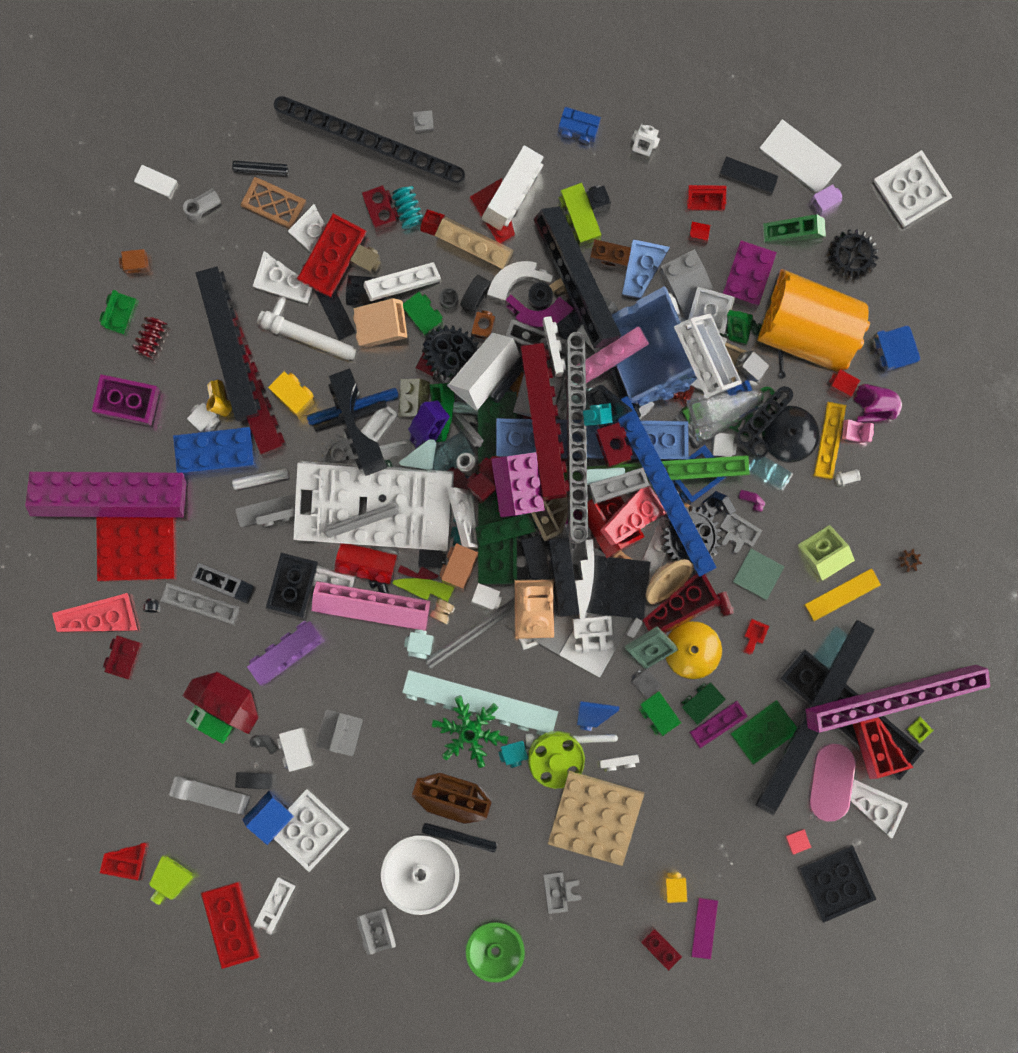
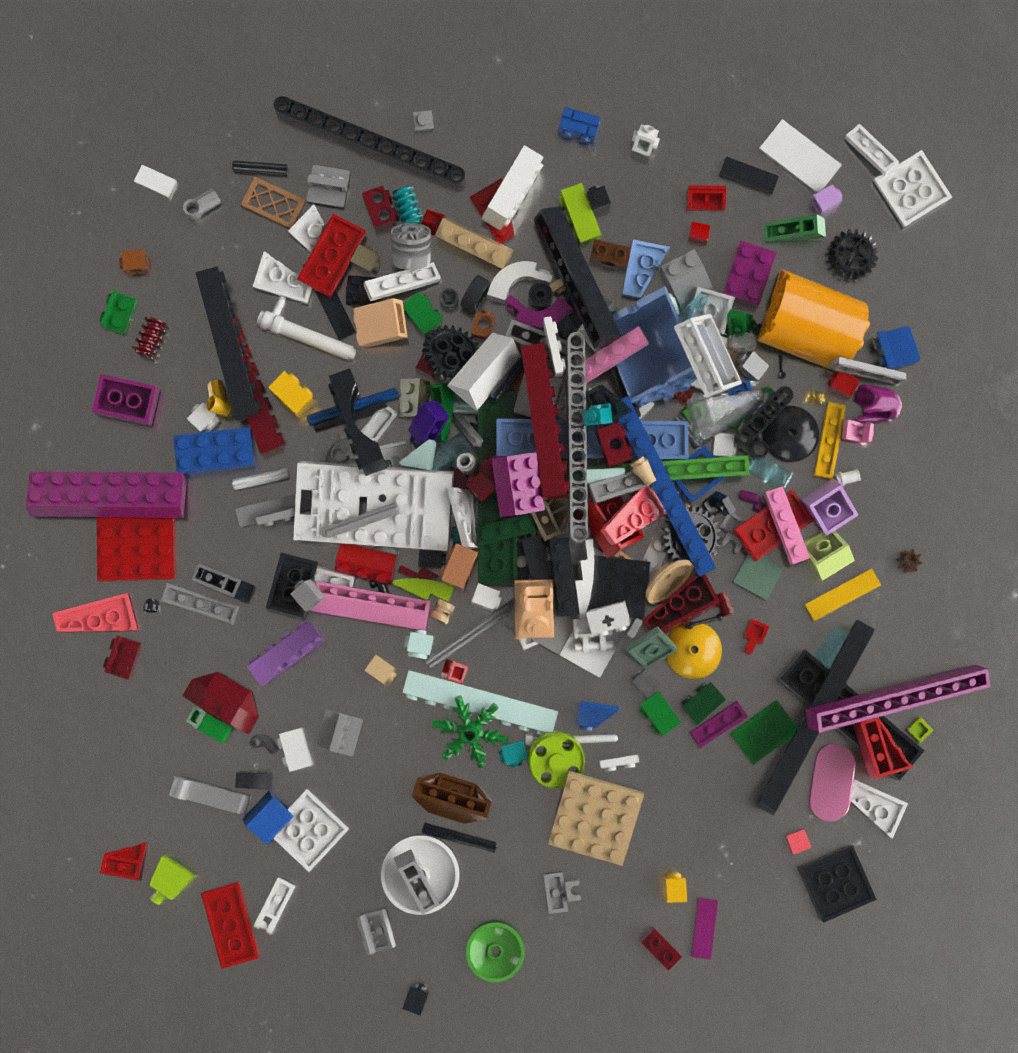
none -> light grey brick [291,579,325,612]
none -> light grey bracket [307,165,350,208]
none -> tan brick [364,655,397,685]
none -> light grey wheel [391,223,431,270]
none -> light grey slope [394,849,440,914]
none -> black brick [402,983,429,1016]
none -> red slope [440,659,468,685]
none -> white brick [586,601,631,637]
none -> tan cone [630,456,656,486]
none -> clear light blue slope [679,293,709,323]
none -> black hinge [686,614,724,629]
none -> clear brick [727,333,757,353]
none -> red tile [732,489,815,562]
none -> bright pink plate [764,487,810,565]
none -> lavender slope [802,478,858,536]
none -> clear yellow tile [809,390,829,403]
none -> light grey tile [829,357,906,385]
none -> white plate [845,124,899,176]

